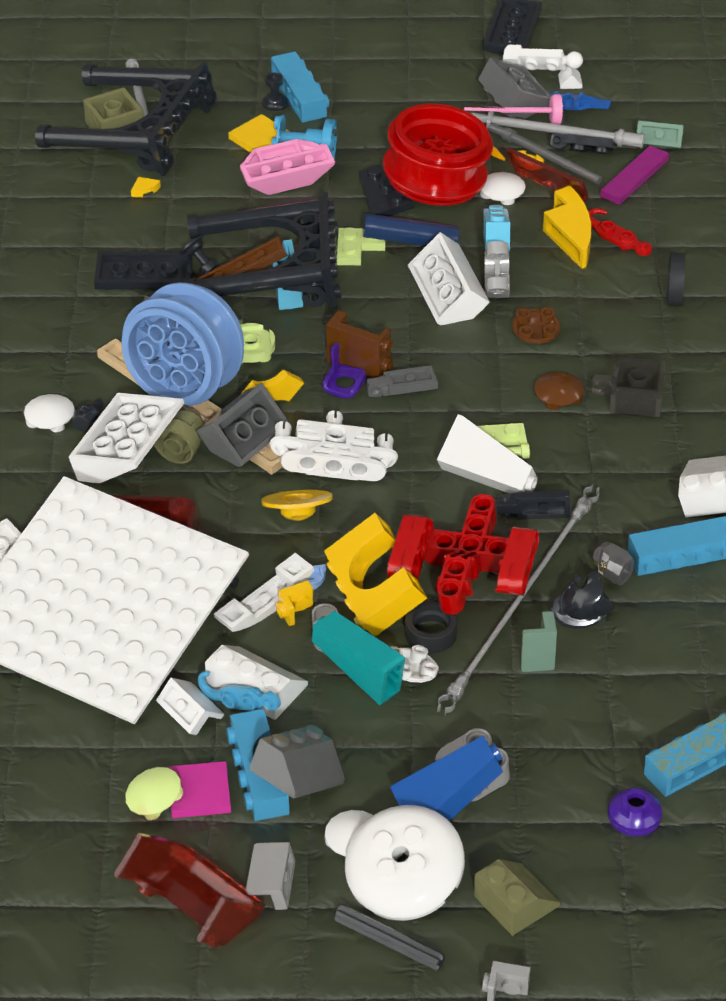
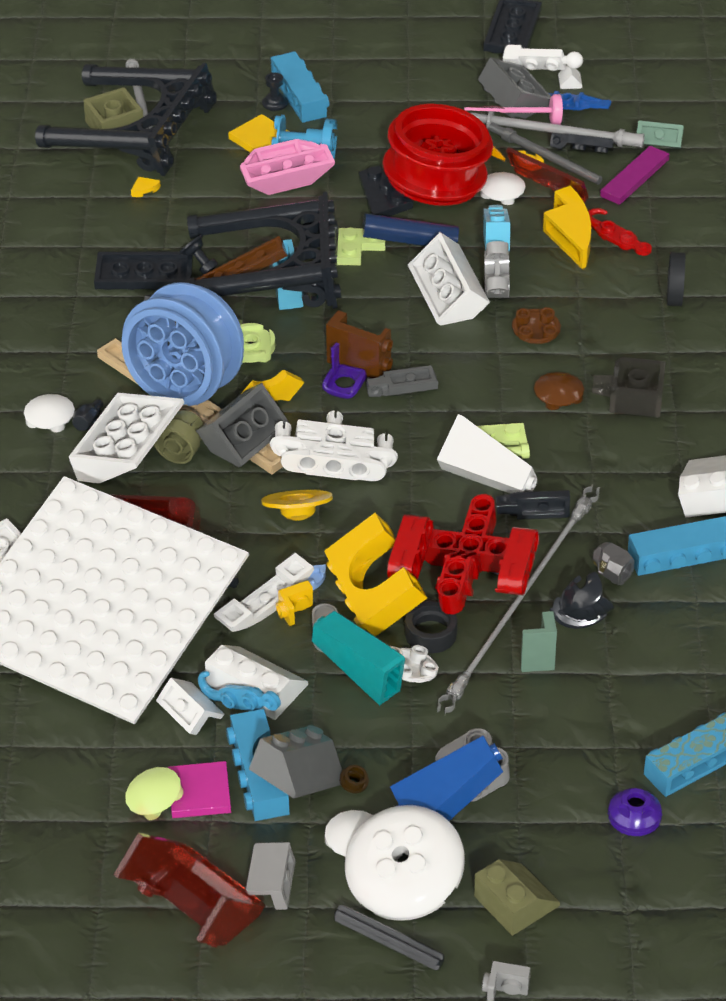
none -> dark brown plate [339,765,369,794]

